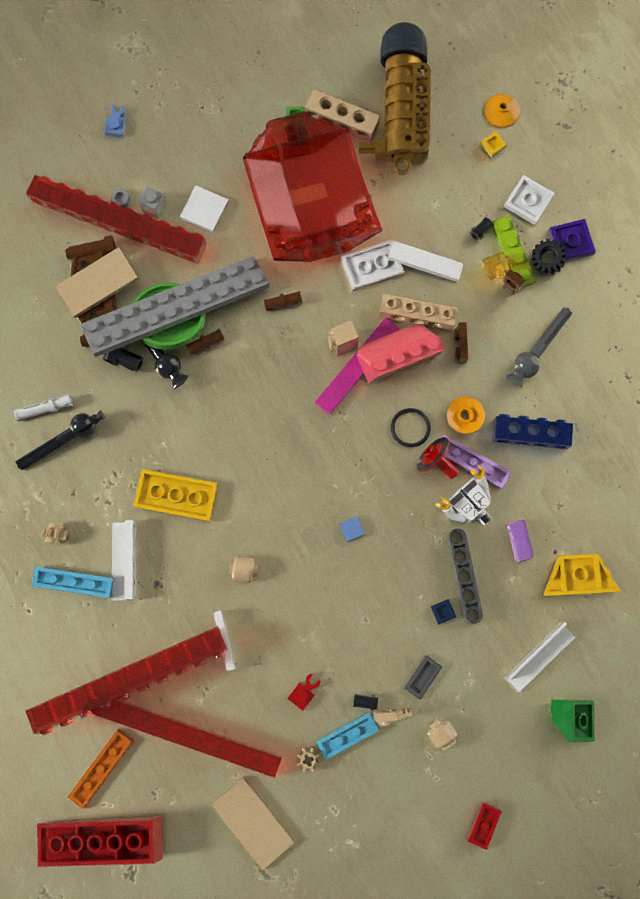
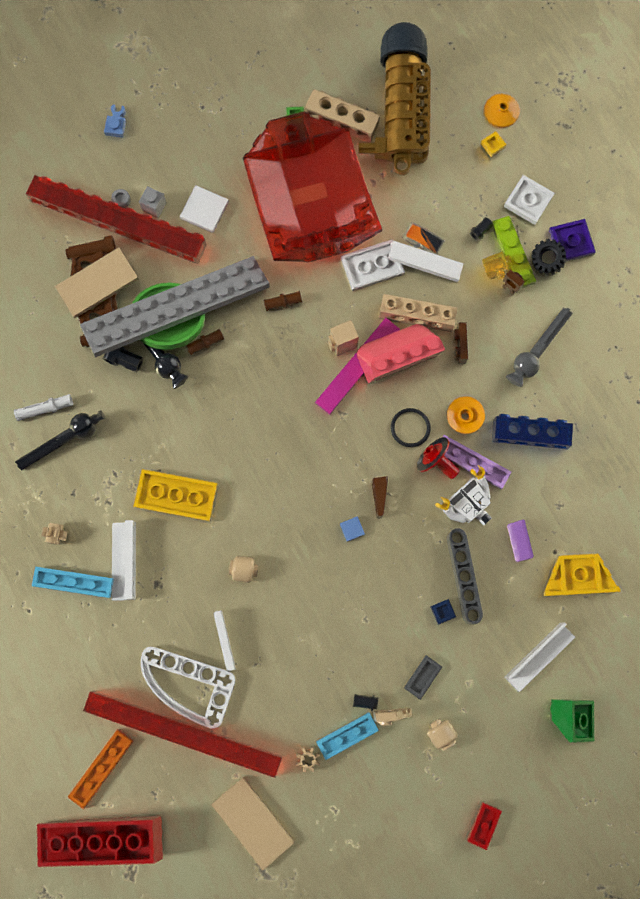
clear red brick [25,626,228,737] -> none
red plate [287,674,321,711] -> none
none -> white beam [141,647,236,729]
none -> reddish brown slope [371,476,388,519]
none -> slope [402,222,445,255]

